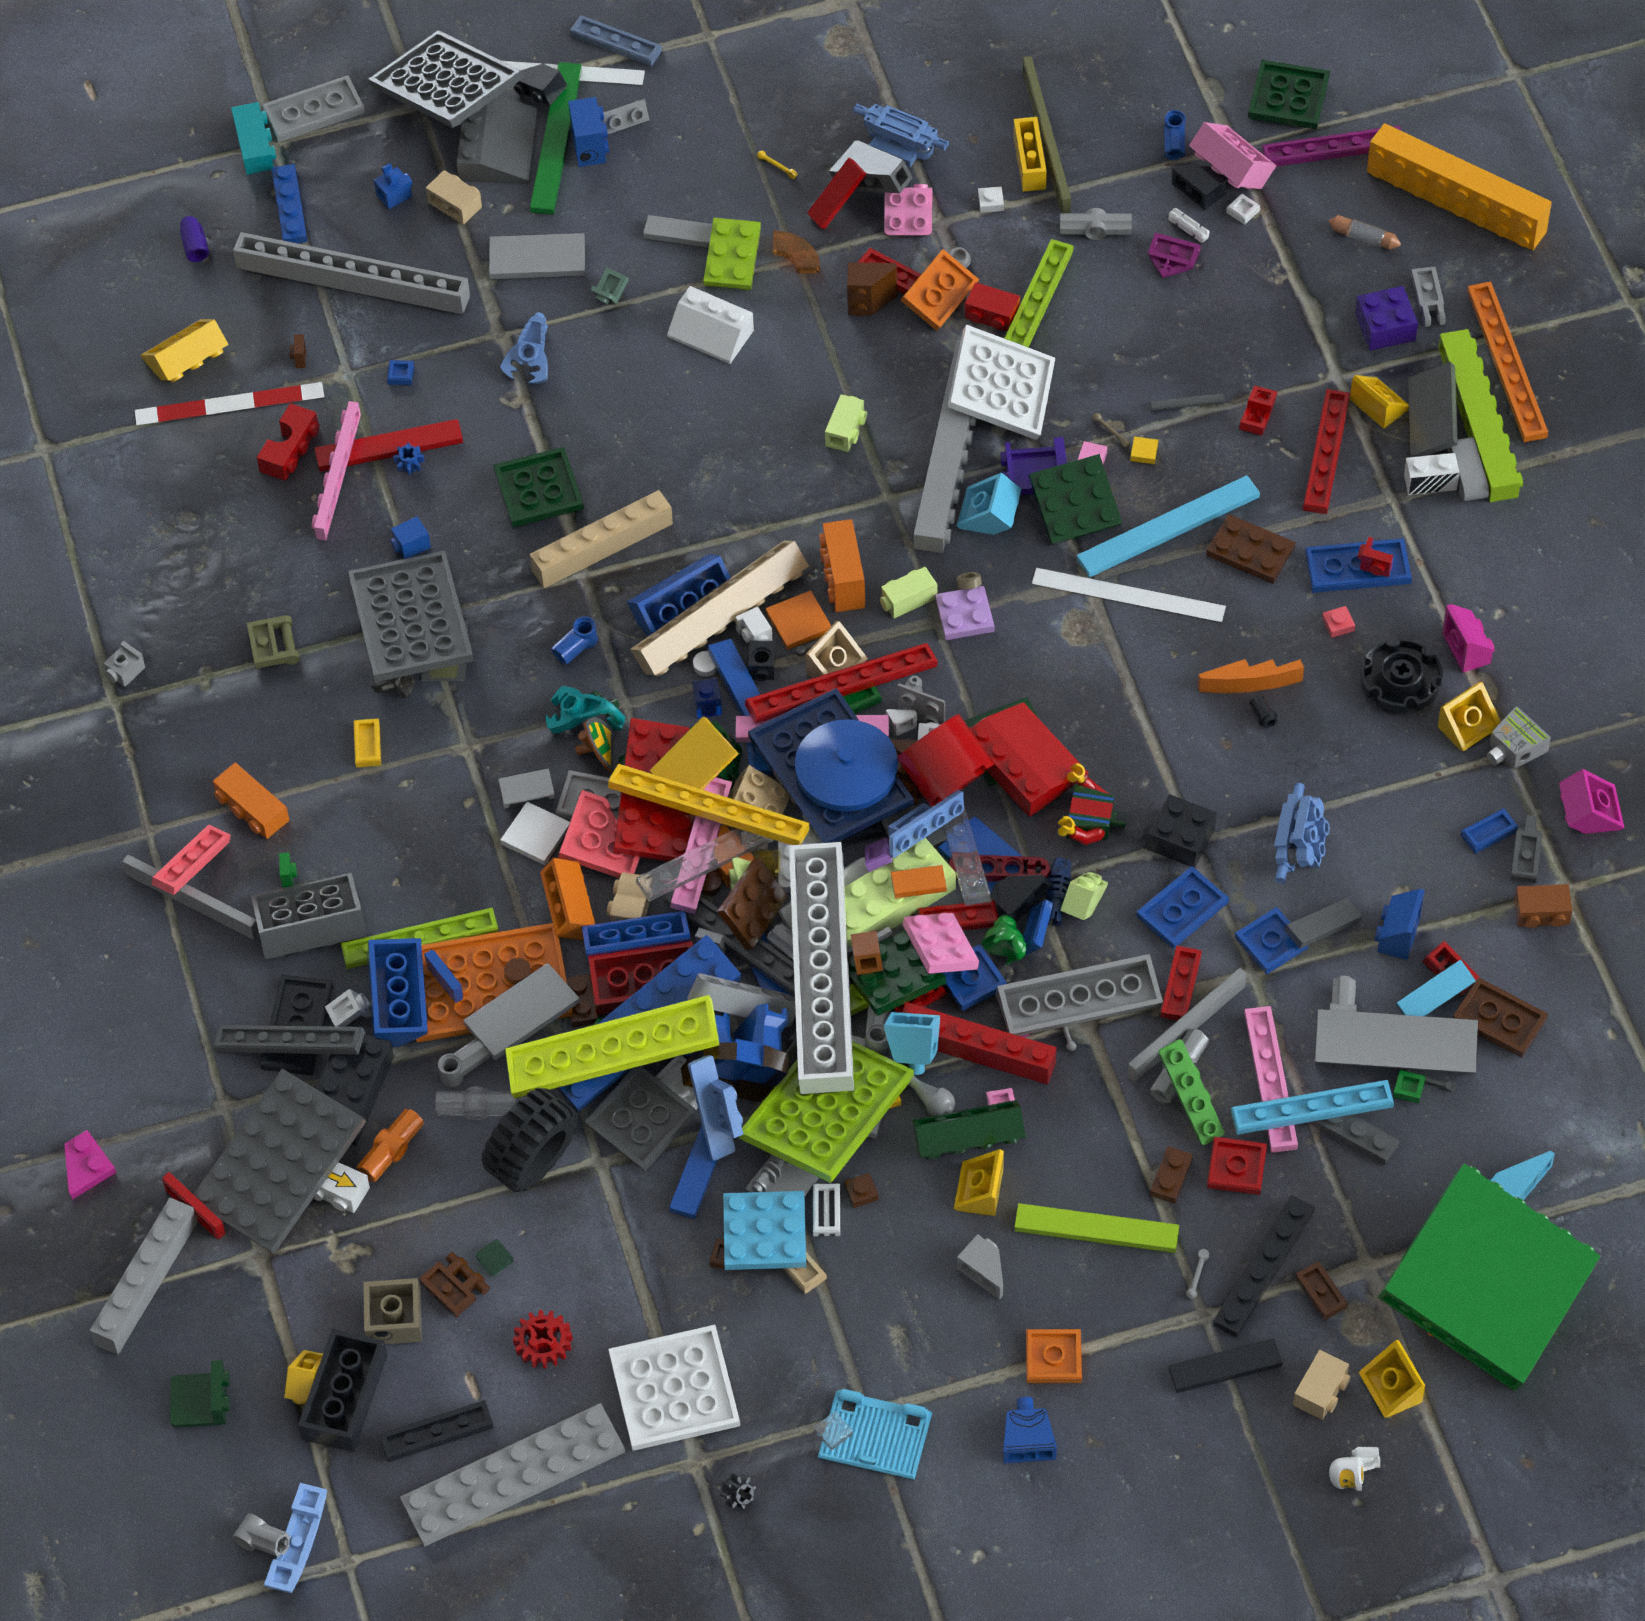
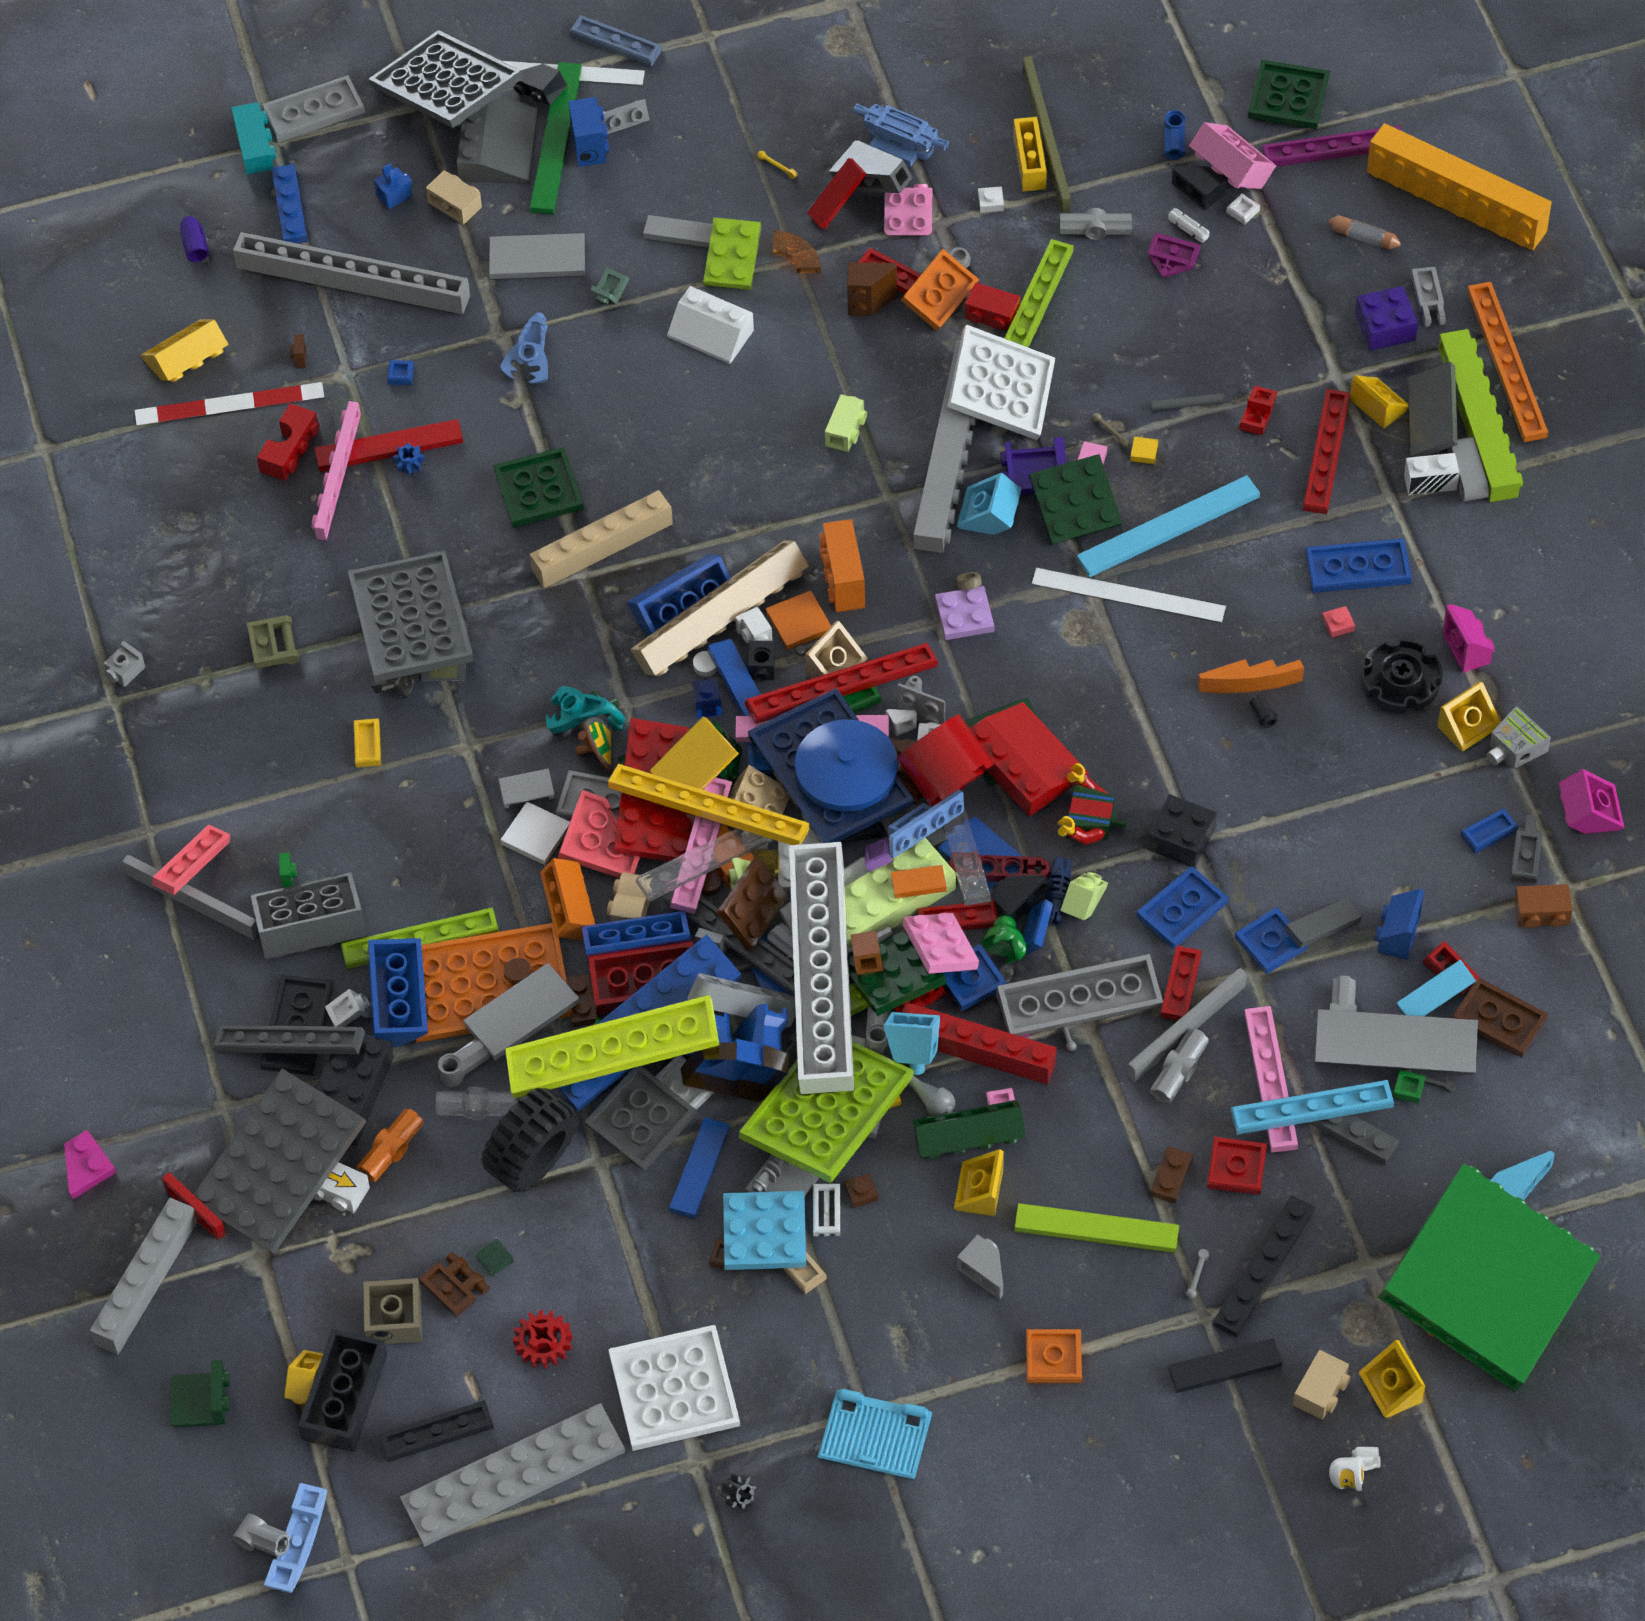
orange brick [213,762,290,839] -> none
blue brick [390,516,431,559] -> none
blue tile [424,949,463,1004] -> none
blue piece [551,616,598,665] -> none
medium blue bracket [688,1055,743,1161] -> none
clear tile [814,1411,853,1451] -> none
yellowish green brick [880,567,937,618] -> none
blue torso [1003,1397,1057,1463] -> none
bright green bracket [1158,1039,1225,1145] -> none
reddish brown plate [1206,514,1296,584] -> none
medium blue piece [1274,783,1330,884] -> none
reddish brown plate [1295,1261,1348,1321] -> none
red bracket [1357,537,1393,577] -> none

